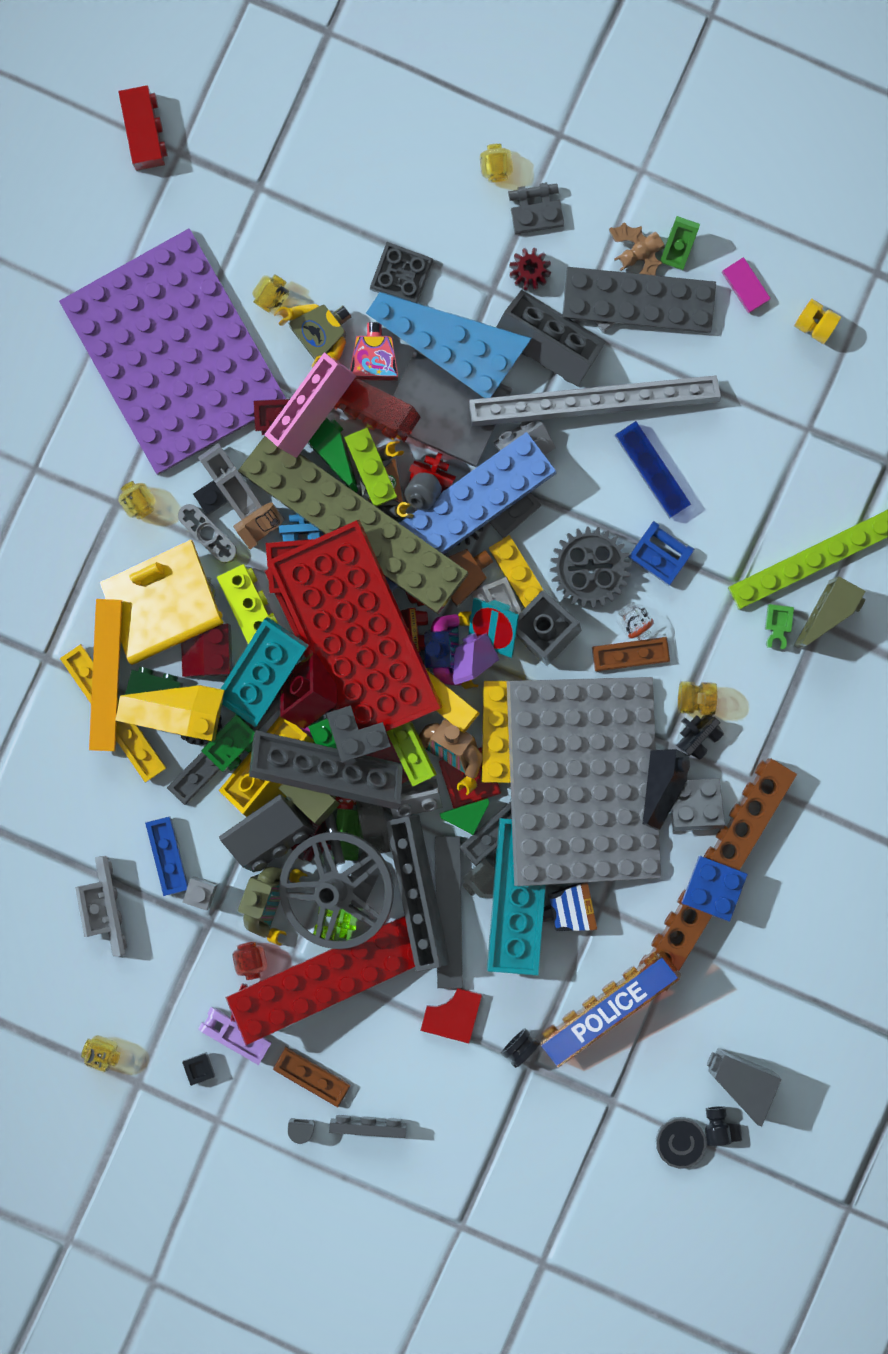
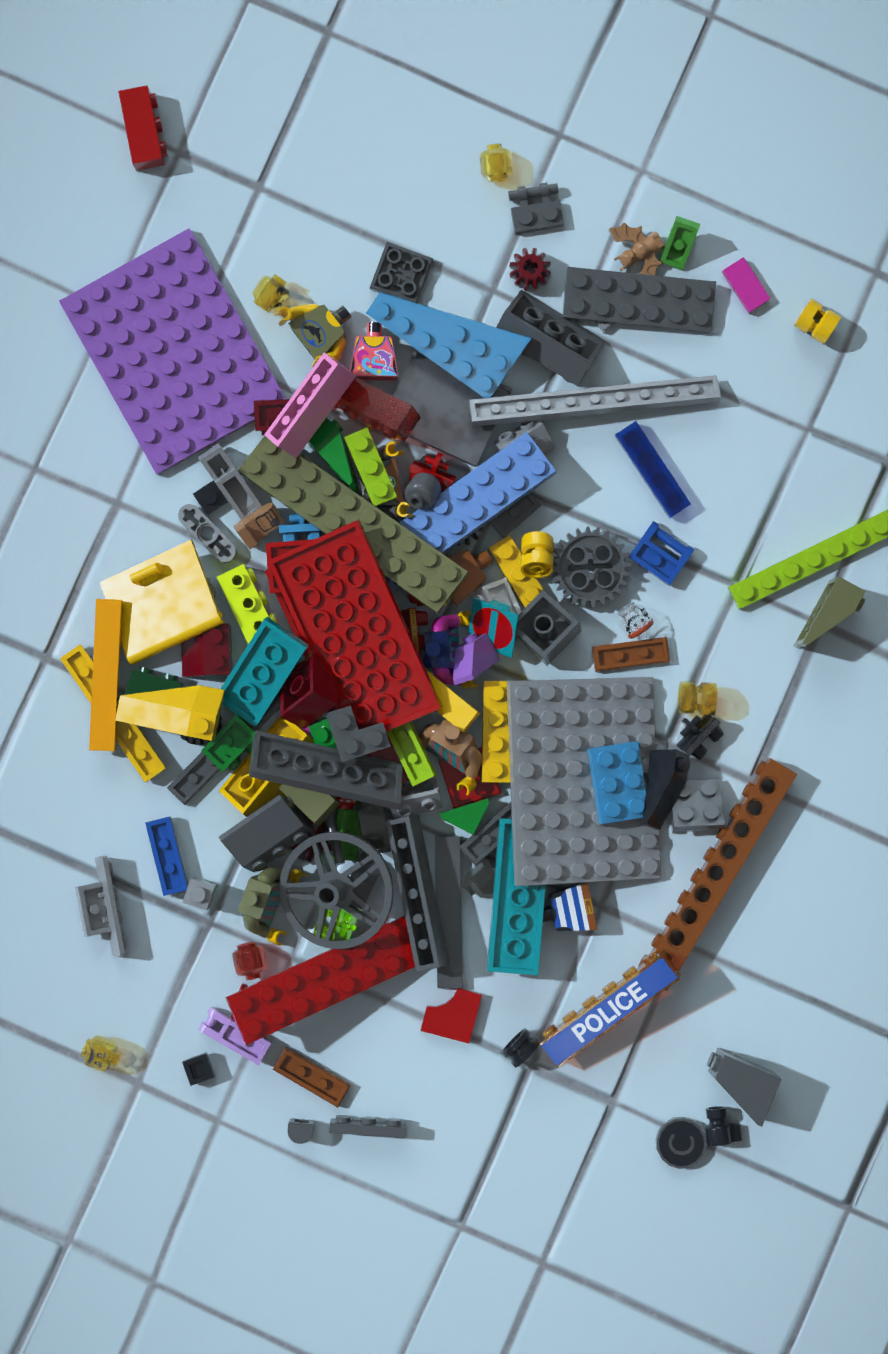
clear yellow head [118,481,156,520] -> none
blue plate [681,856,748,922] -> none
bright green plate [765,604,794,649] -> none
none -> yellow wheel [521,531,554,578]
none -> dark azure plate [588,741,646,824]

